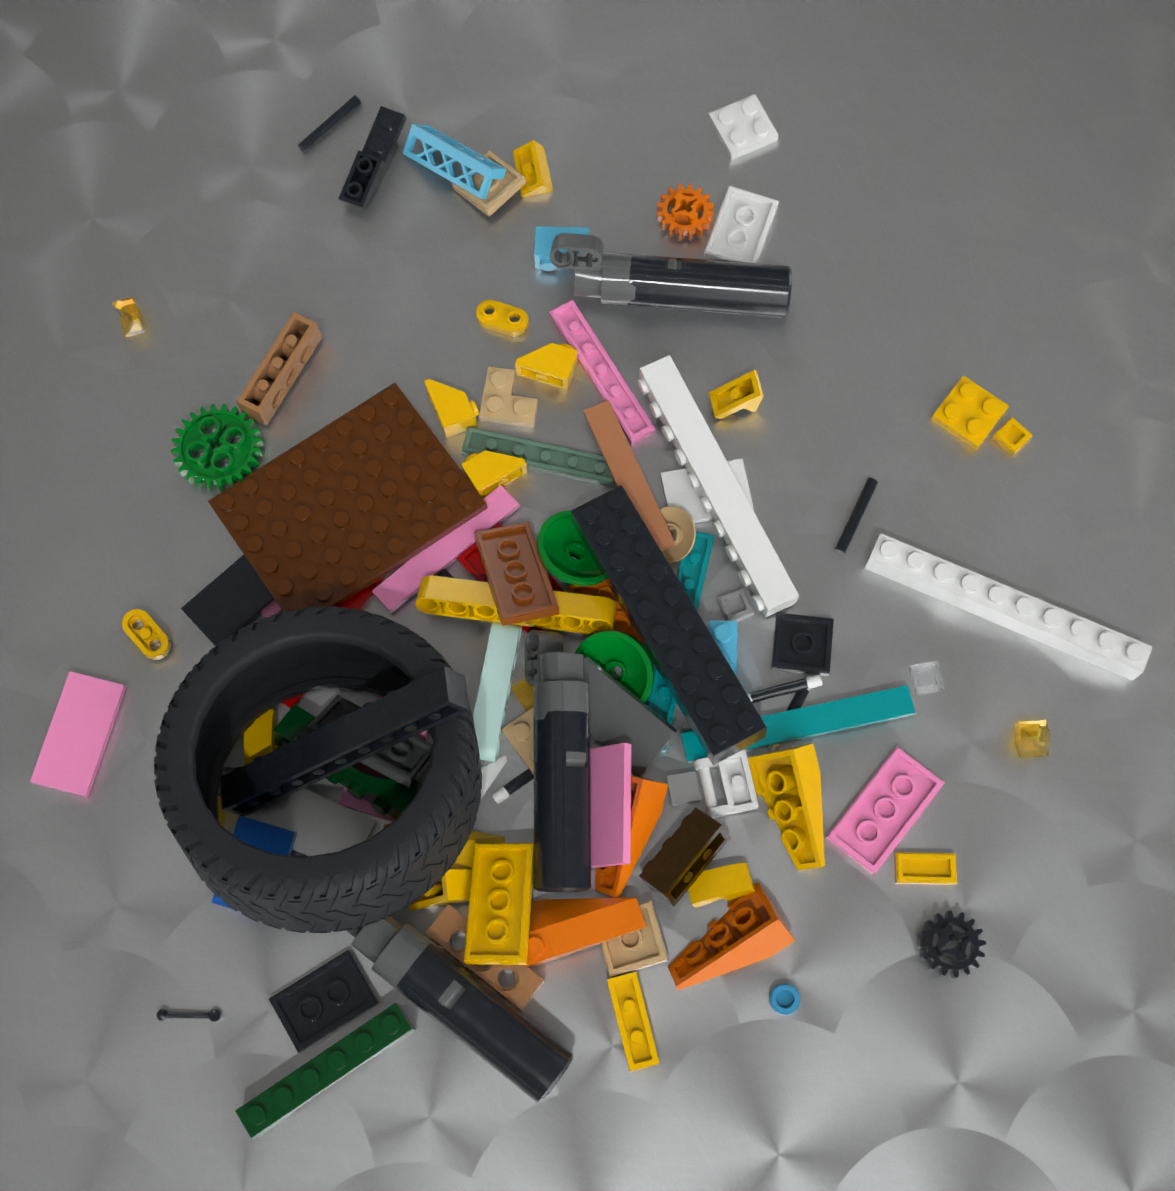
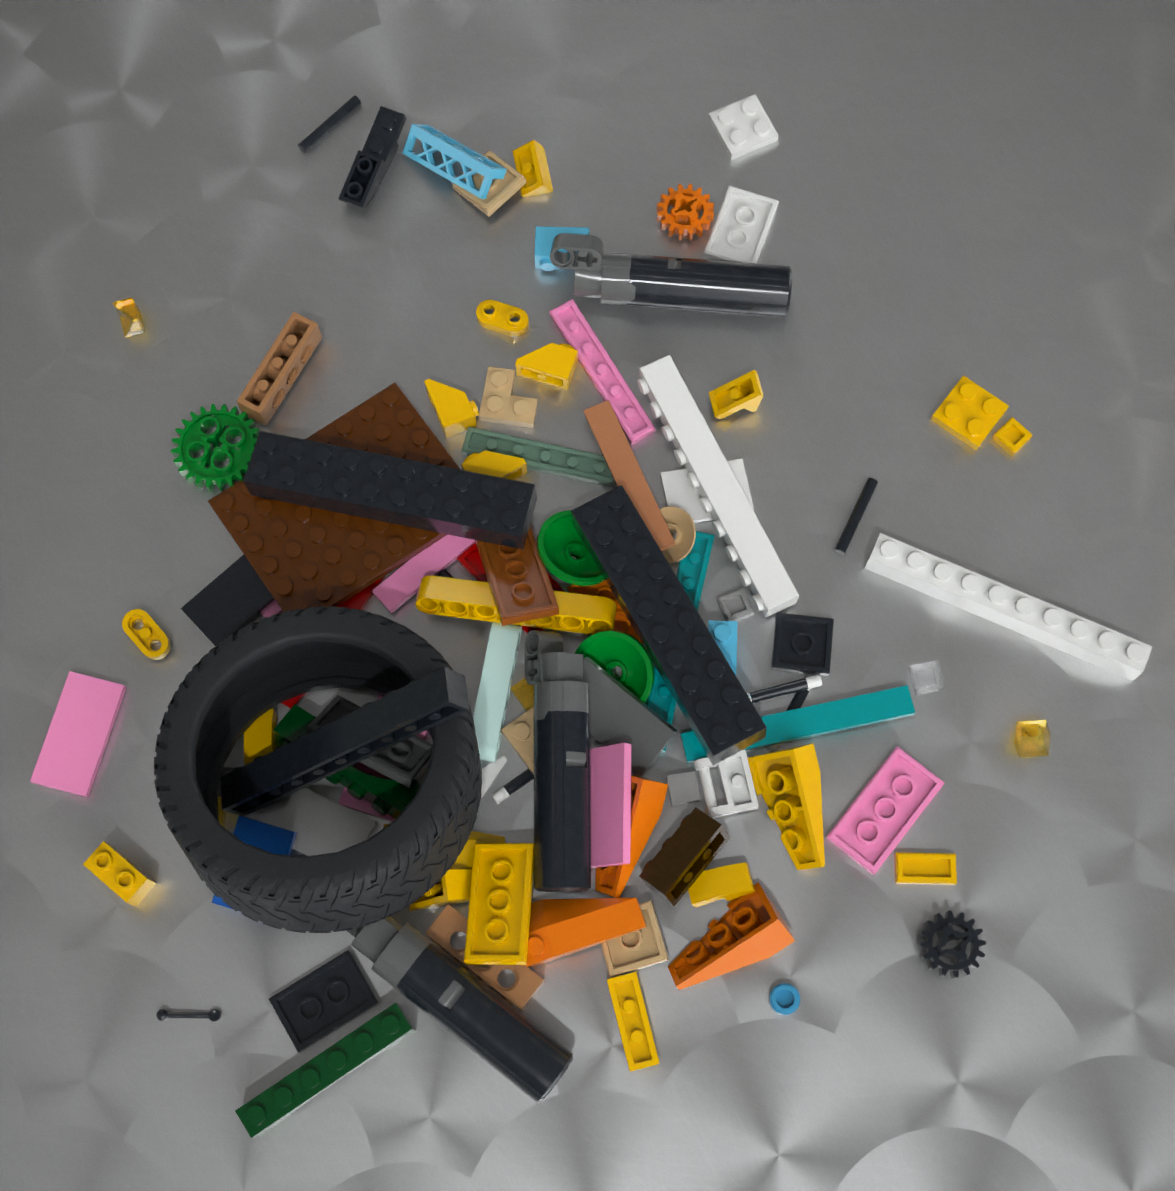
none -> yellow brick [83,841,156,907]
none -> black brick [243,431,537,550]

